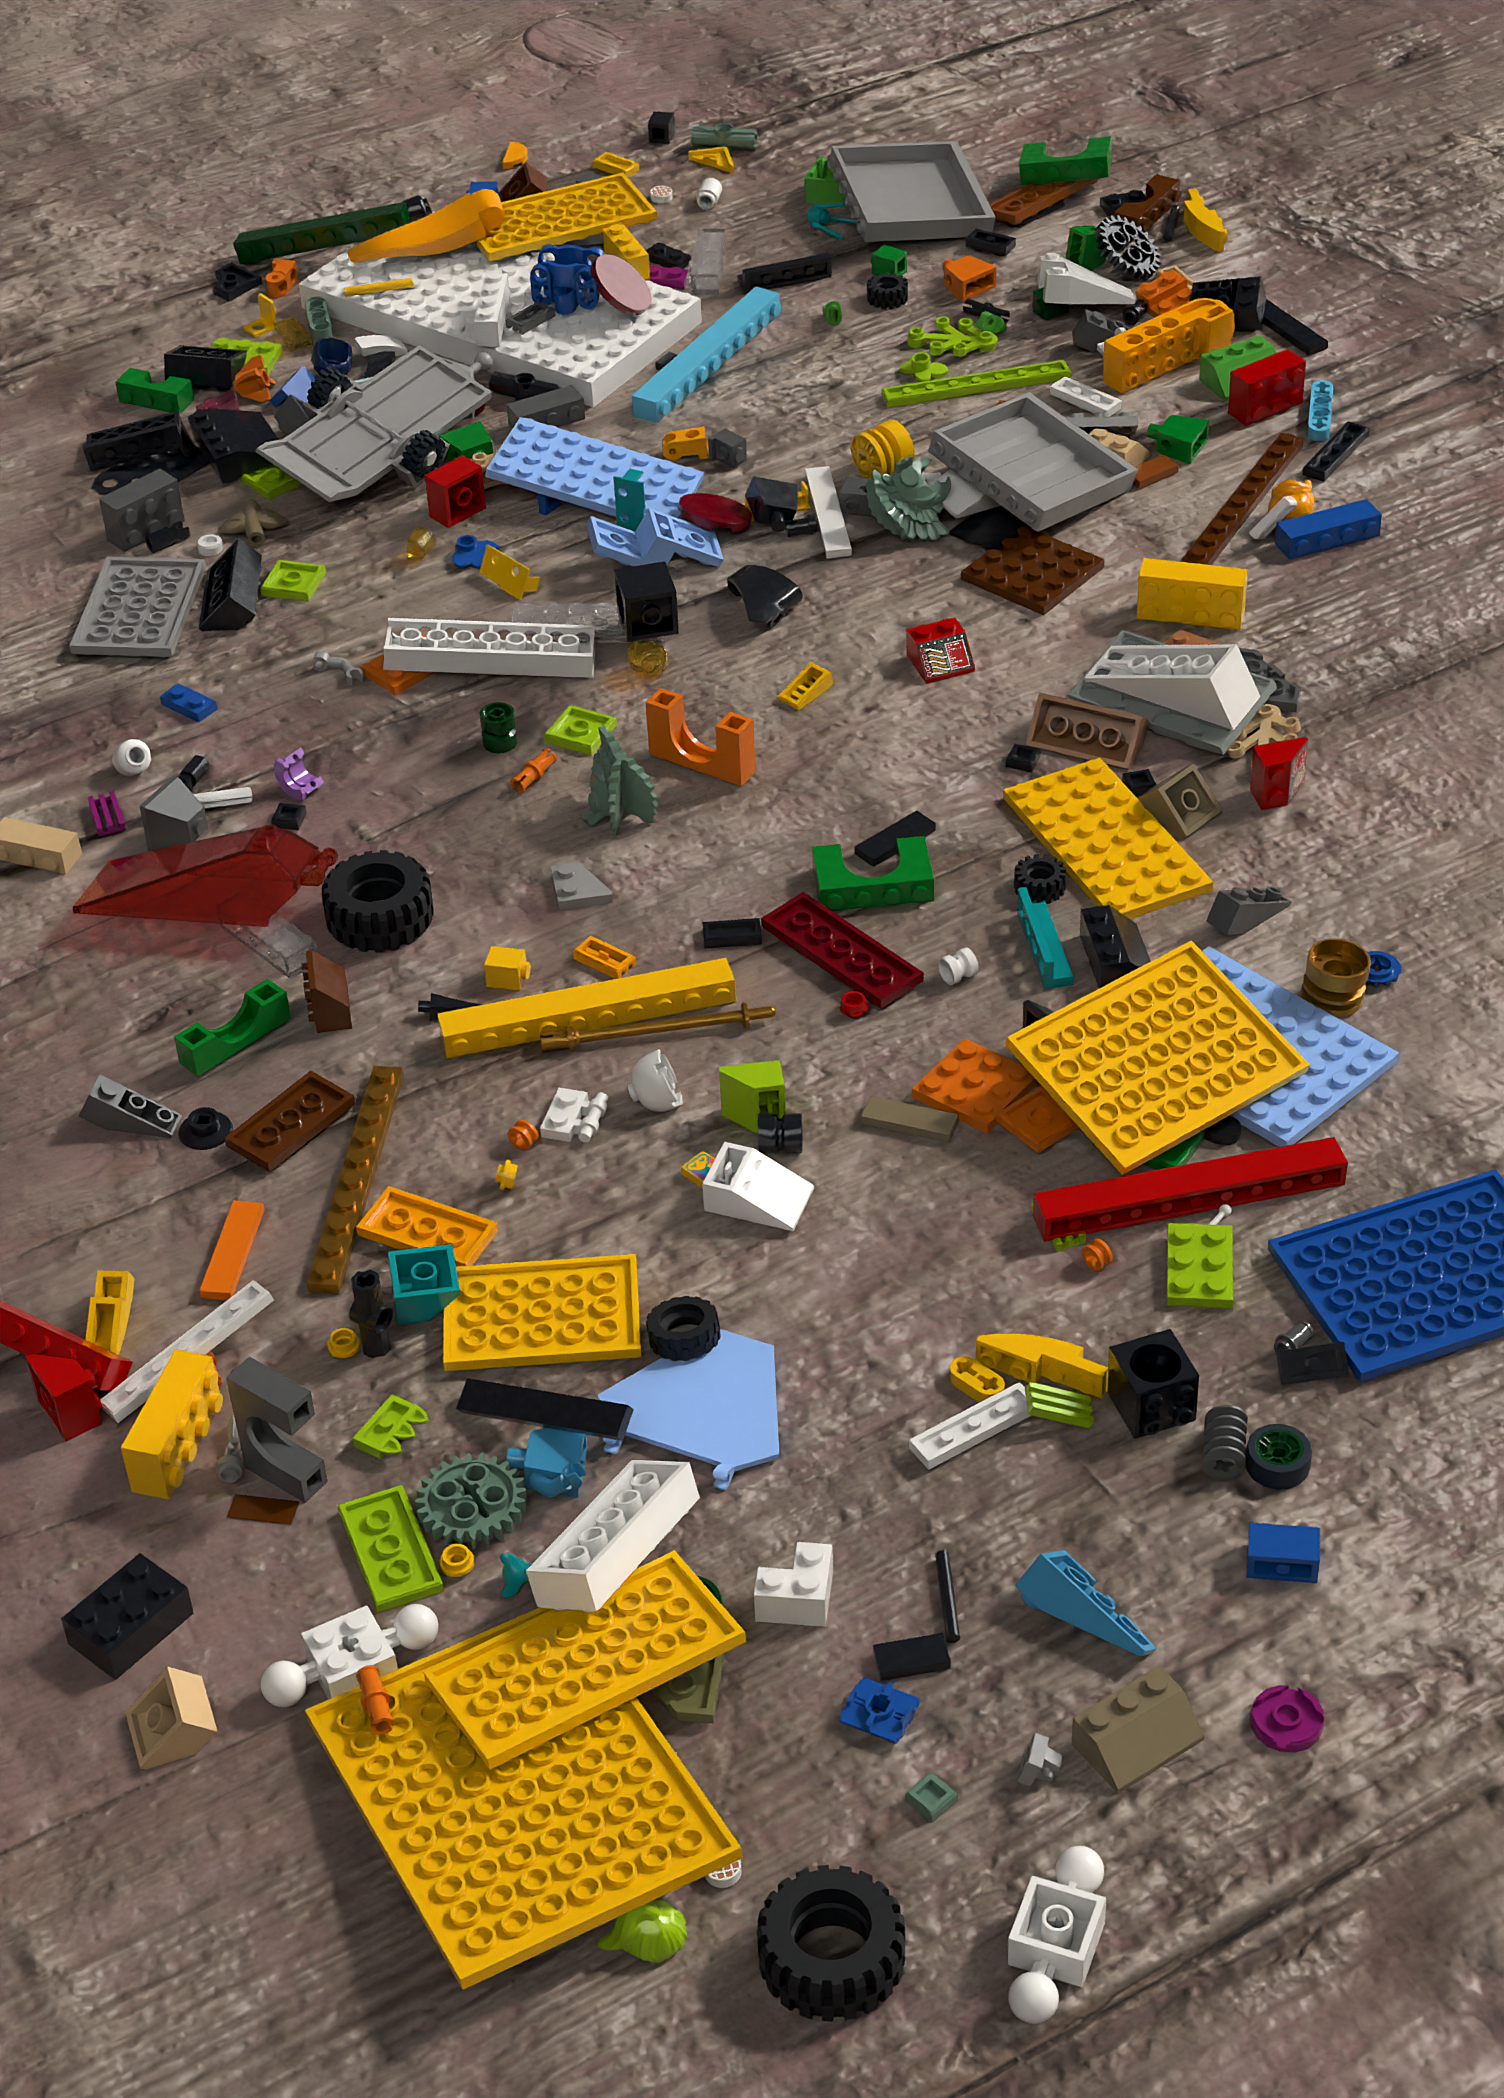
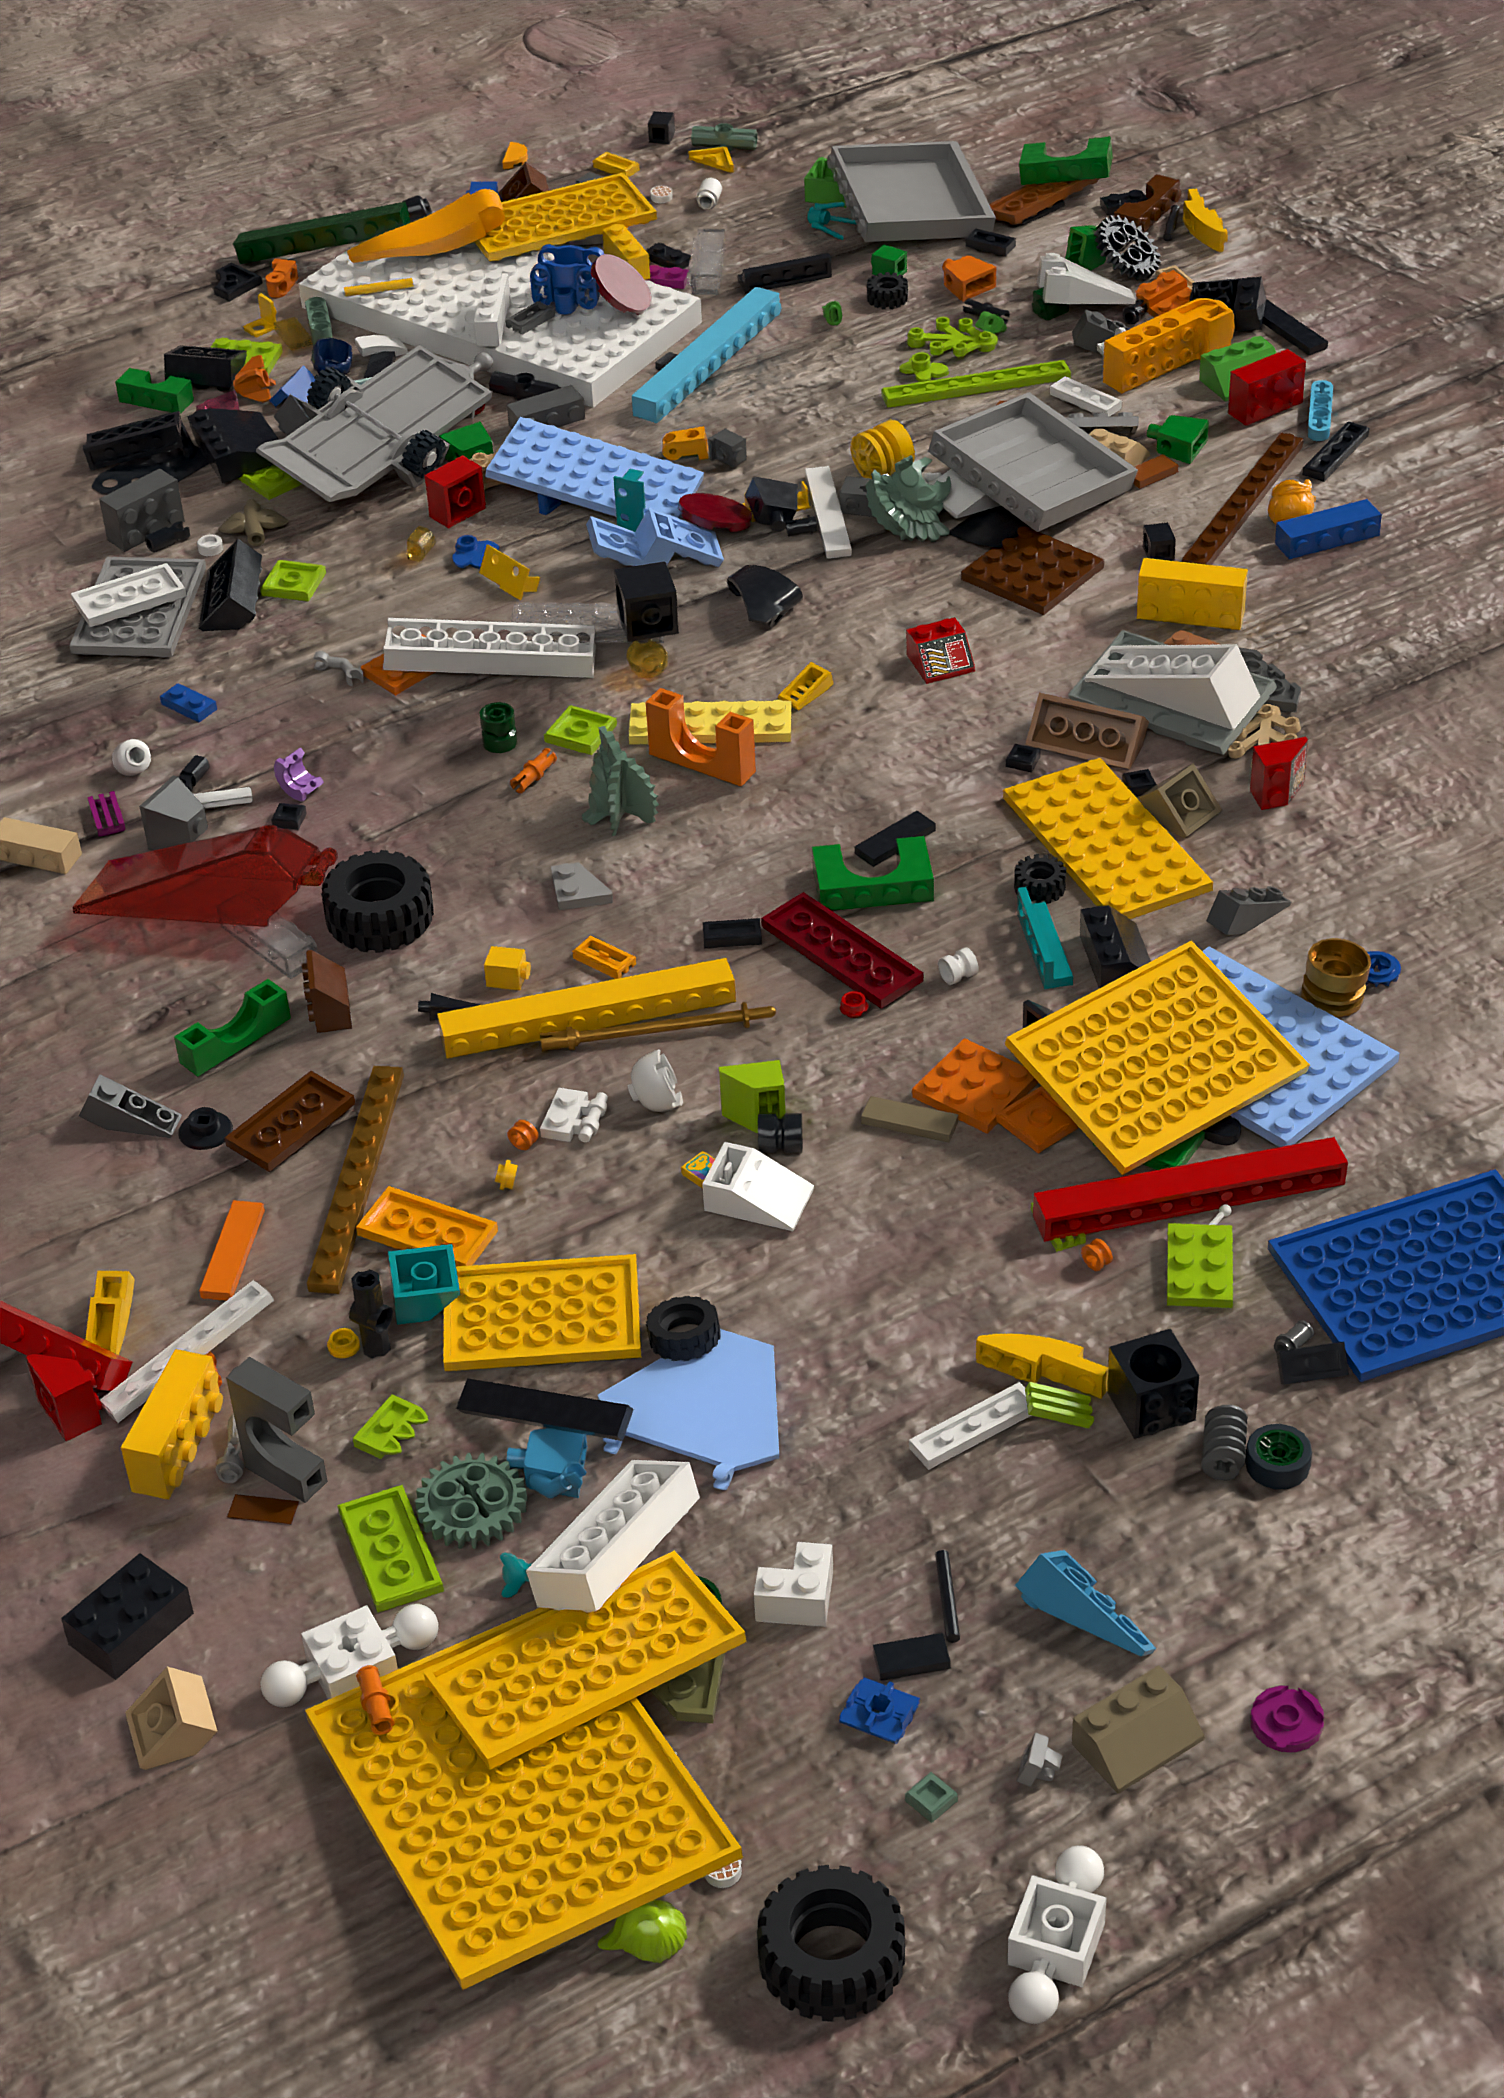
yellow plate [439,1544,475,1577] -> none
yellow beam [950,1356,1005,1403] -> none
blue brick [1246,1523,1320,1583] -> none
white tile [1249,496,1298,539] -> none
none -> white plate [71,563,187,627]
none -> light yellow plate [629,700,792,745]
none -> black brick [1143,522,1176,561]

